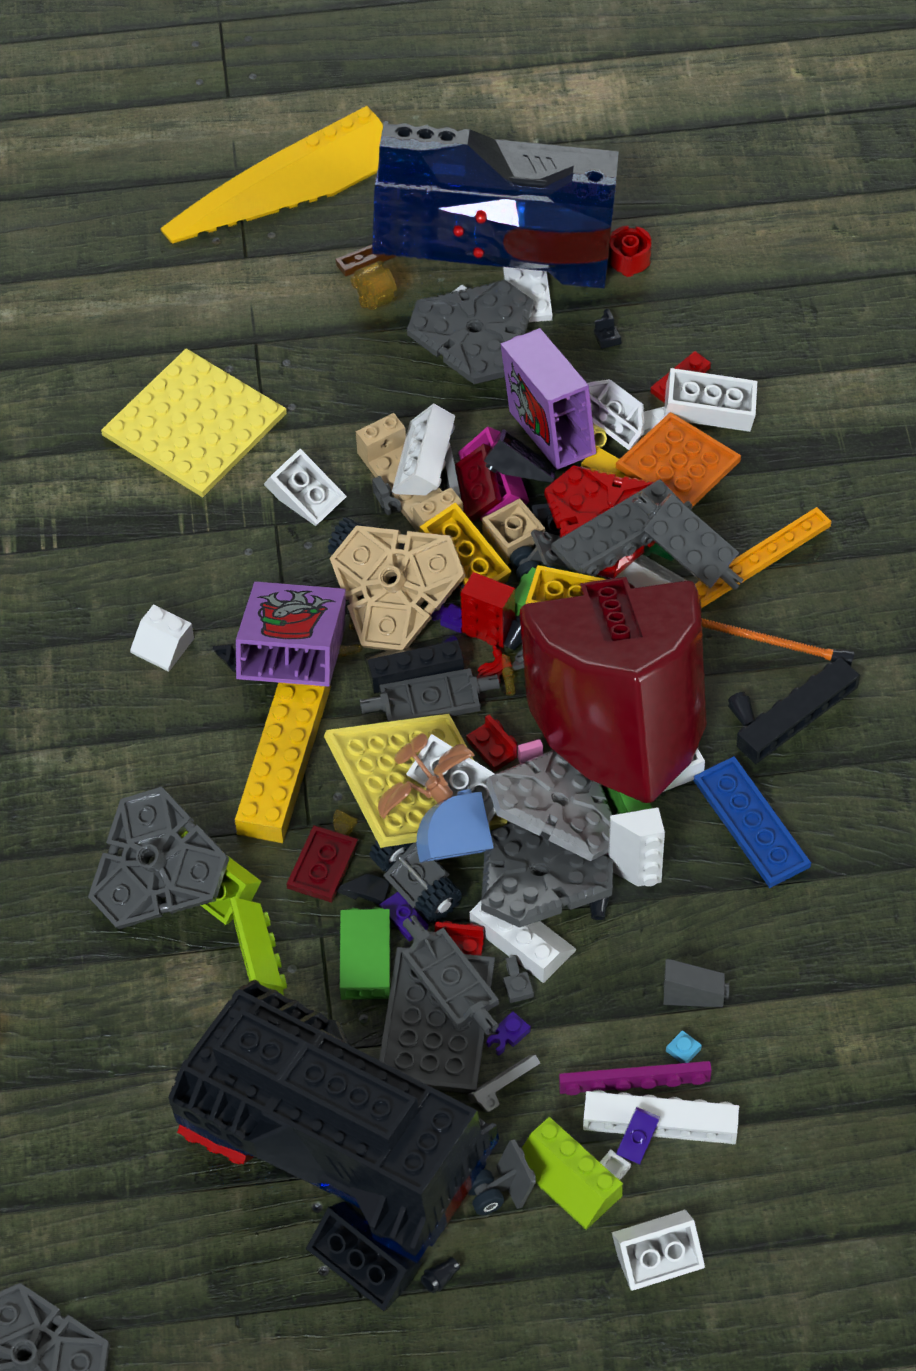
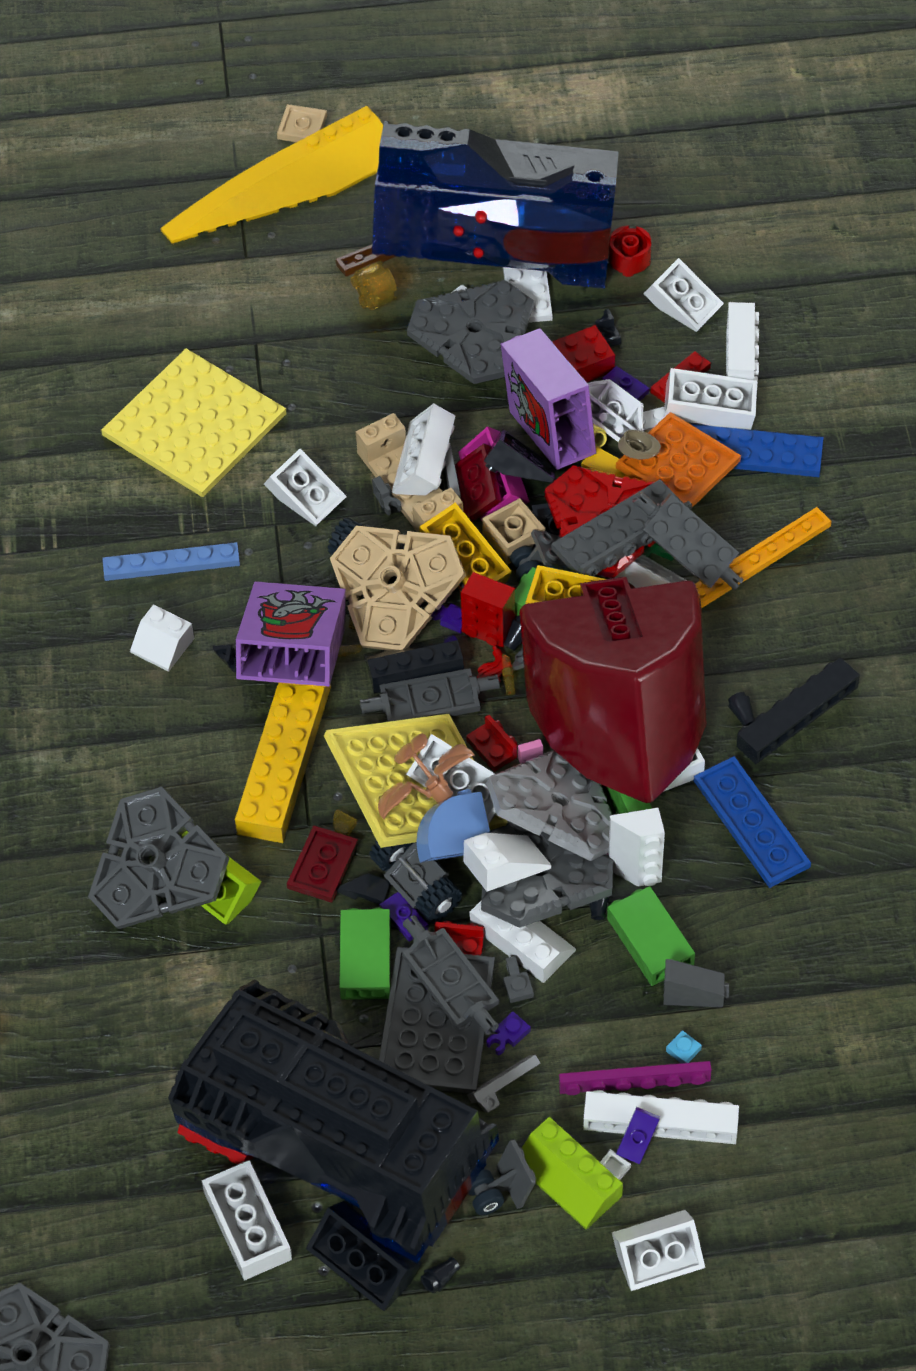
lime slope [230,897,287,996] -> none
orange hose [702,618,855,666] -> none
none -> medium blue plate [103,542,240,581]
none -> white brick [202,1160,292,1280]
none -> tan plate [277,104,327,142]
none -> white slope [463,833,551,891]
none -> red brick [552,325,615,382]
none -> dark purple plate [602,366,649,401]
none -> bright green brick [607,886,695,986]
none -> dark tan hat [618,430,661,459]
none -> white slope [643,258,724,332]
none -> blue plate [691,424,824,477]
none -> white brick [726,302,759,382]

